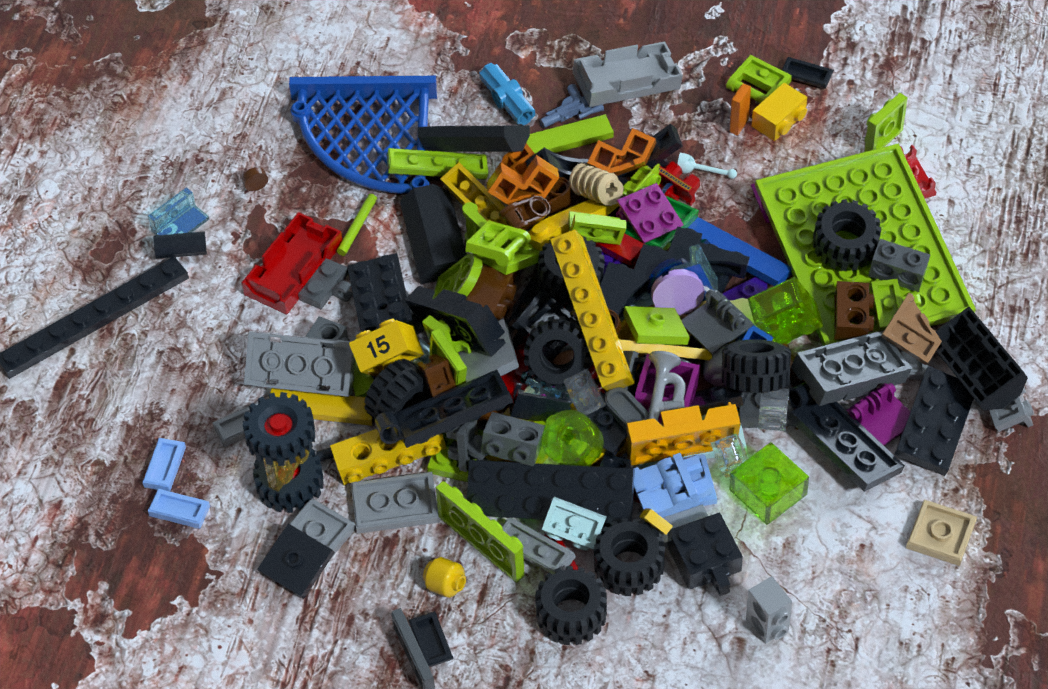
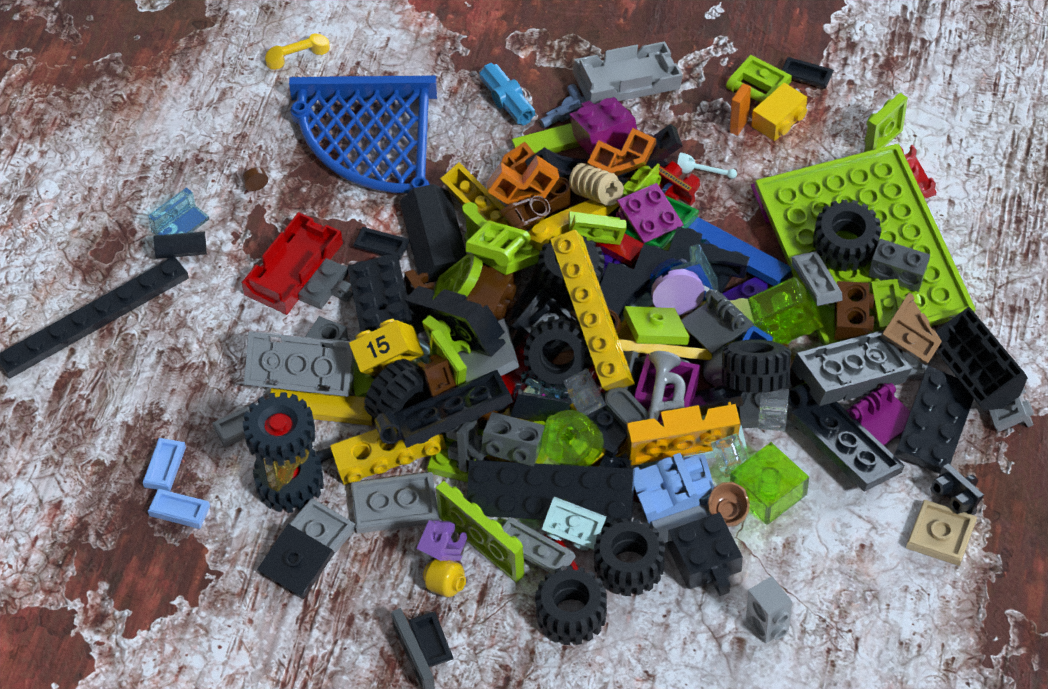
lime bar [337,194,377,256] -> none
lime tile [387,148,488,180] -> none
black piece [418,125,530,152] -> none
yellow tile [639,508,673,535] -> none
none -> yellow bar [265,33,330,70]
none -> black tile [353,227,410,260]
none -> reddish brown tile [404,269,434,295]
none -> medium lavender hinge [416,520,467,561]
none -> magenta hinge [570,97,637,156]
none -> nougat hair [708,482,750,527]
none -> light grey tile [792,251,842,306]
none -> black hips [930,463,984,515]

